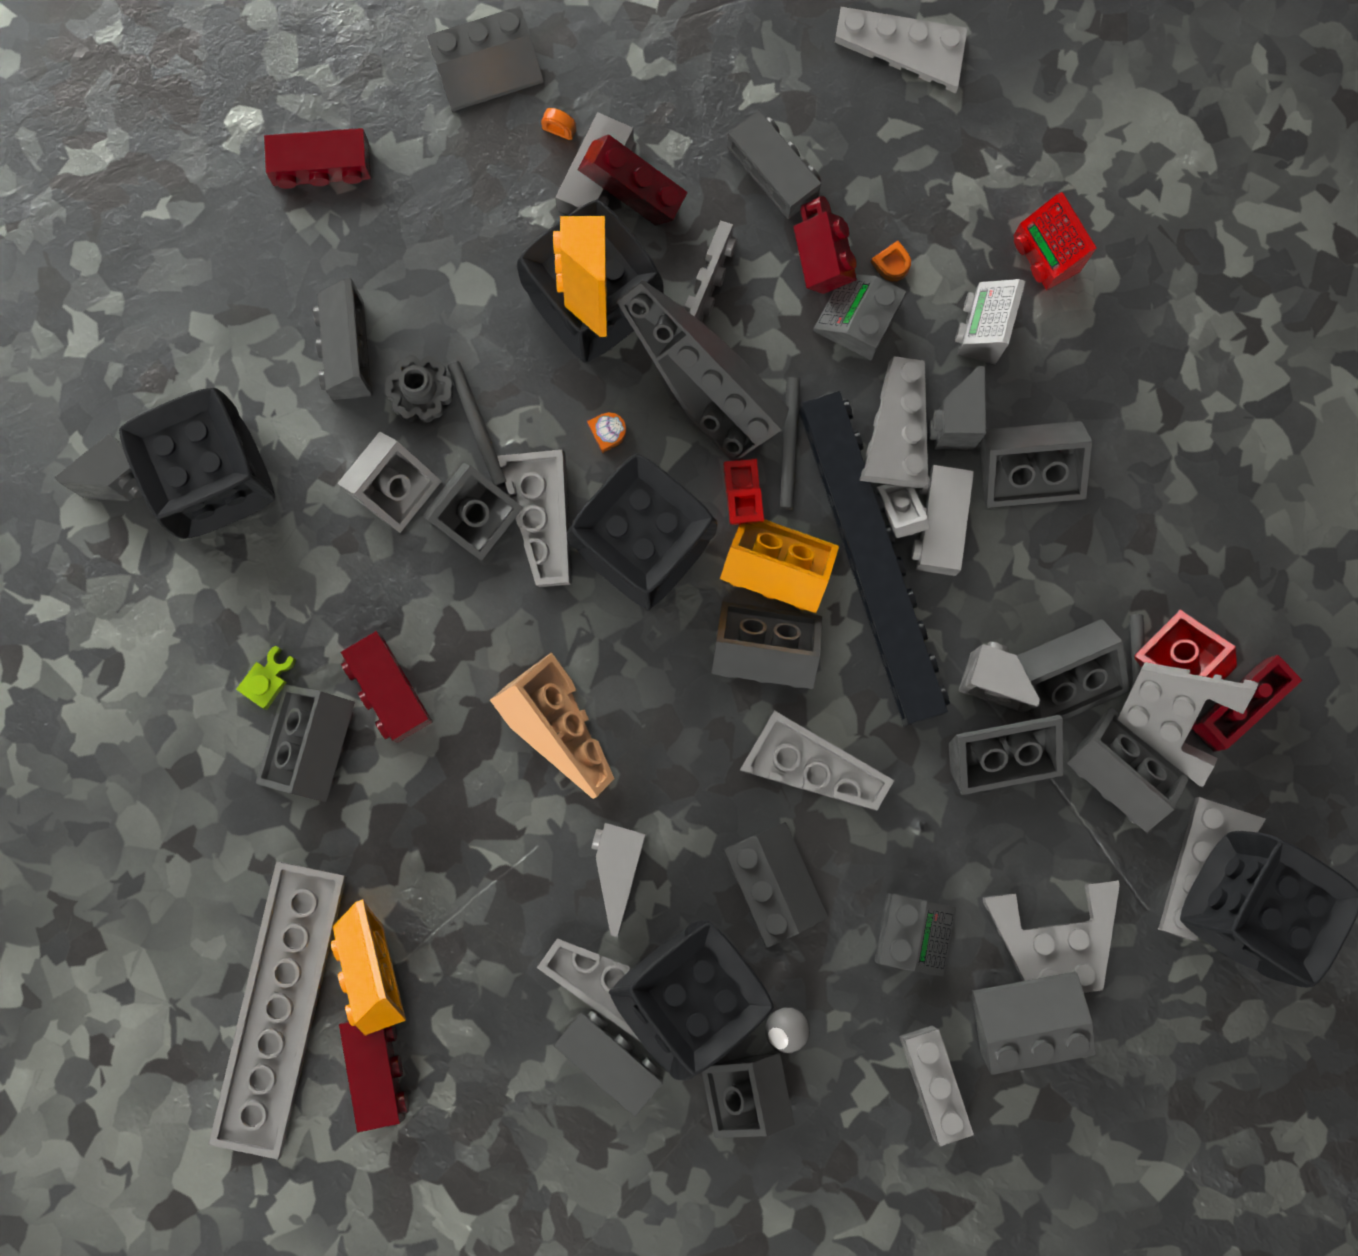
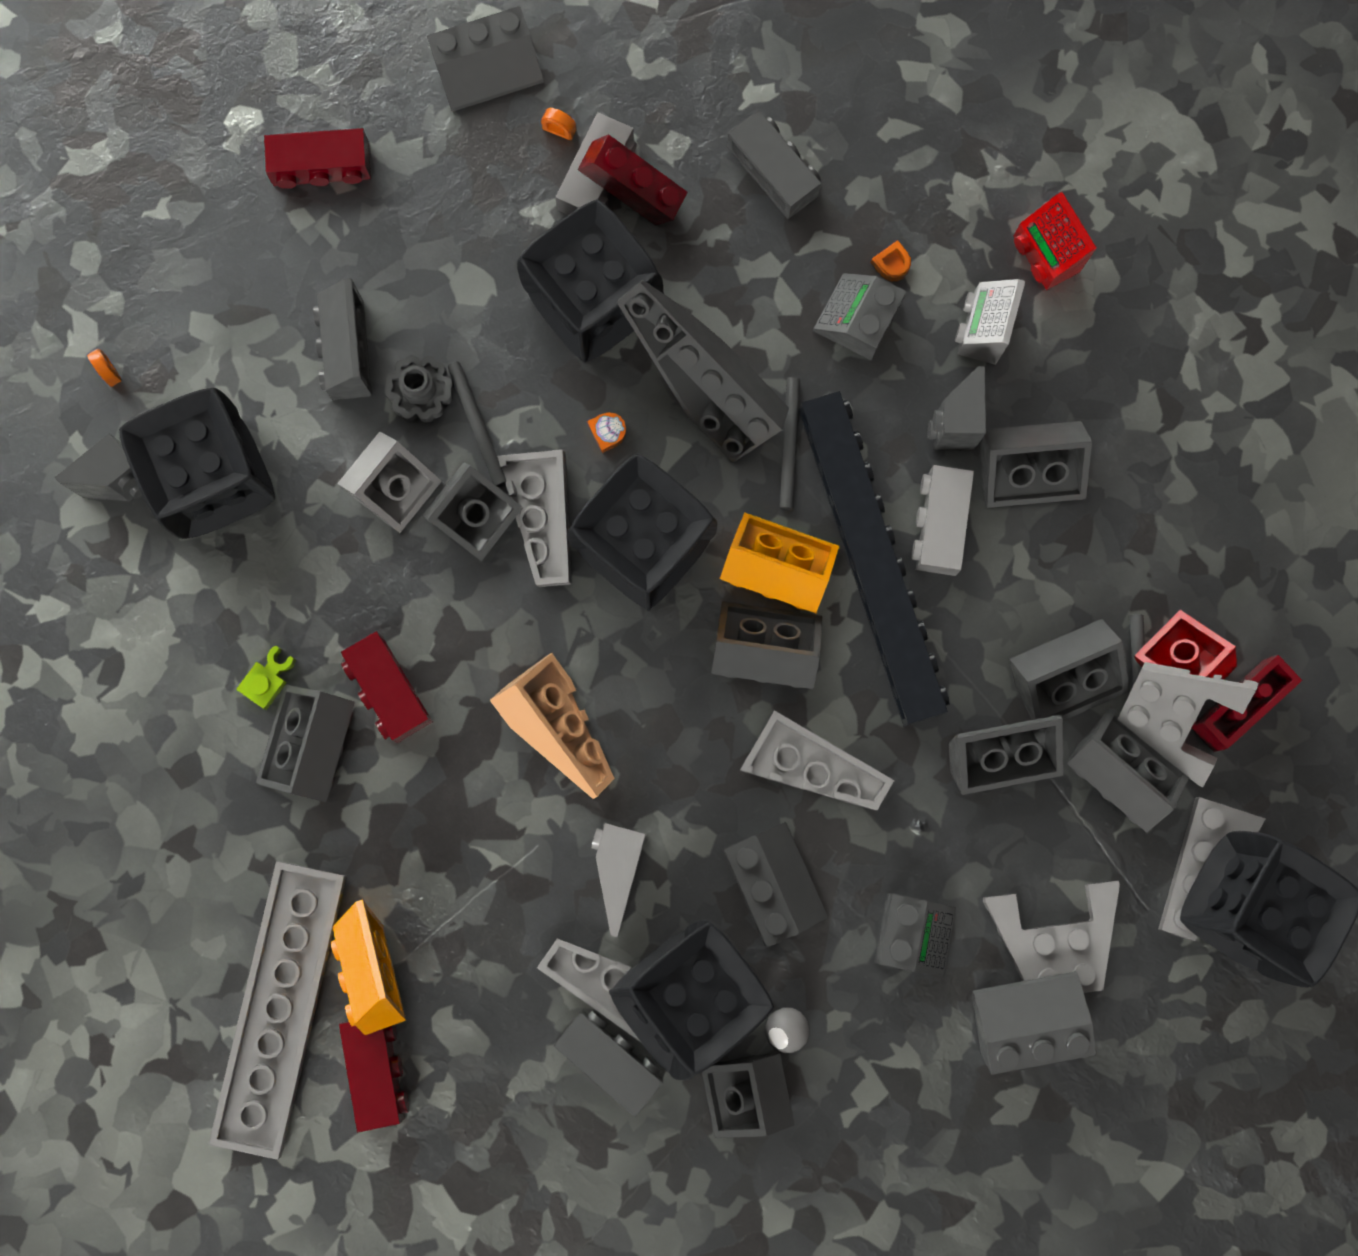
light orange slope [553,216,607,337] -> none
light grey wing [684,220,737,322] -> none
red slope [723,459,764,525] -> none
dark red brick [793,196,857,294] -> none
light grey wing [834,7,968,93] -> none
light grey wing [860,356,928,489] -> none
light grey plate [877,484,930,538] -> none
light grey brick [899,1025,974,1146] -> none
light grey slope [958,642,1040,713] -> none
none -> orange tile [87,349,121,387]

